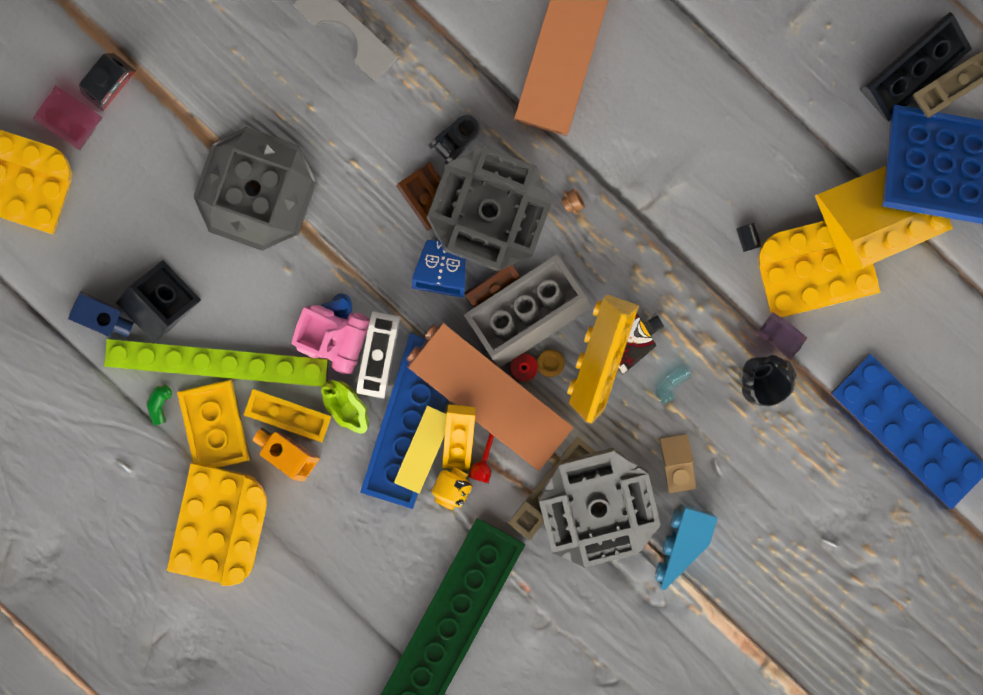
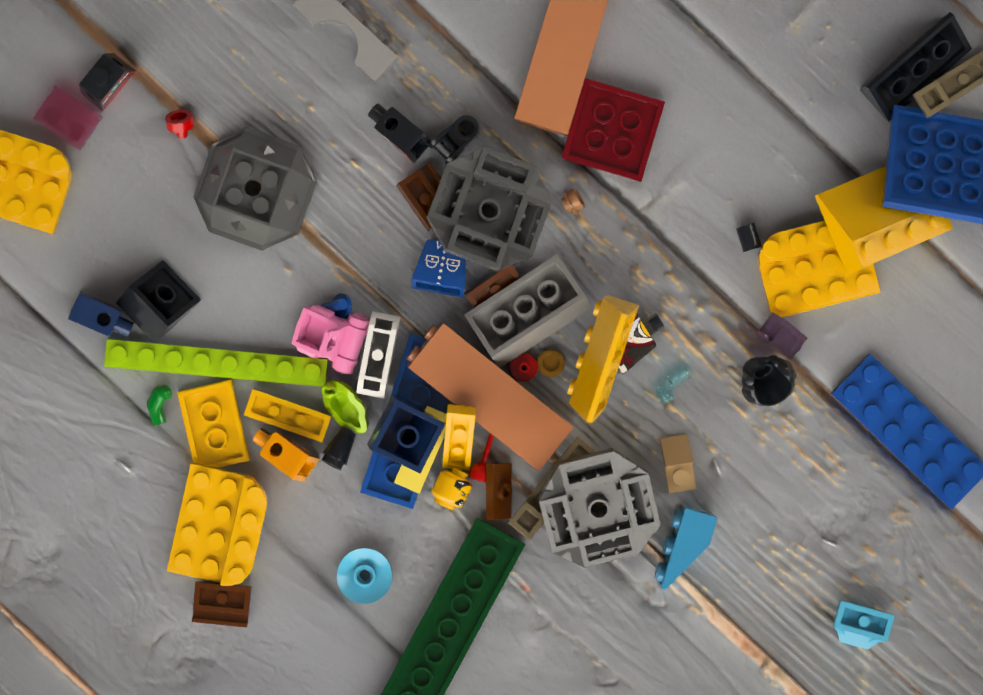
none -> red tile [165,109,195,139]
none -> reddish brown plate [192,581,252,628]
none -> black cone [321,427,356,471]
none -> medium azure dish [337,548,392,604]
none -> dark blue slope [367,394,446,473]
none -> black torso [368,103,431,163]
none -> reddish brown plate [486,463,512,520]
none -> dark red plate [561,78,665,182]
none -> medium azure slope [833,600,895,650]

